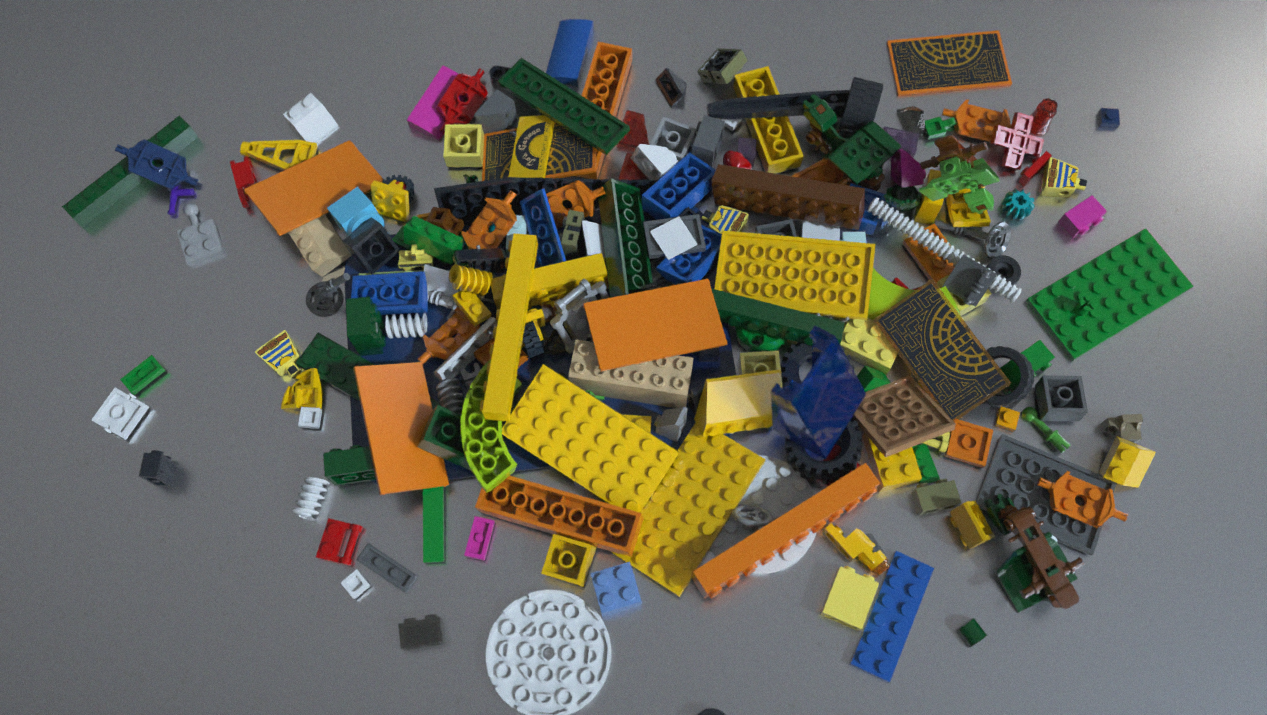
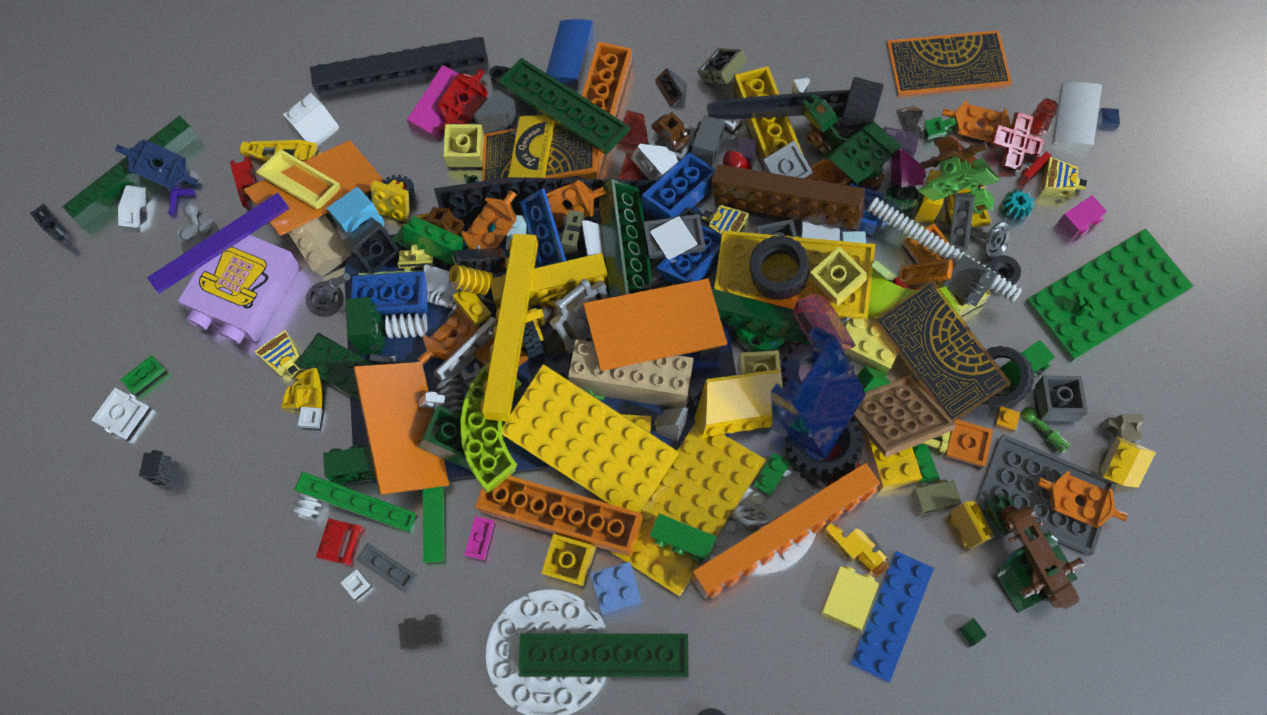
none -> black piece [30,204,73,250]
none -> white slope [118,185,146,228]
none -> dark purple tile [147,193,290,294]
none -> lavender brick [178,225,301,345]
none -> light yellow slope [256,149,340,209]
none -> green tile [294,471,417,533]
none -> black brick [310,37,489,94]
none -> dark grey bar [370,353,396,365]
none -> white plate [418,392,445,409]
none -> dark green plate [518,633,689,678]
none -> green brick [649,513,717,564]
none -> reddish brown brick [652,111,690,151]
none -> black tyre [749,235,809,300]
none -> green plate [753,452,791,497]
none -> light grey plate [762,141,813,178]
none -> white slope [792,78,810,93]
none -> clear pink slope [793,294,856,360]
none -> light yellow brick [810,246,867,306]
none -> yellowish green tile [872,260,897,281]
none -> orange plate [898,259,954,286]
none -> dark grey tile [949,193,975,250]
none -> white slope [1053,82,1102,152]

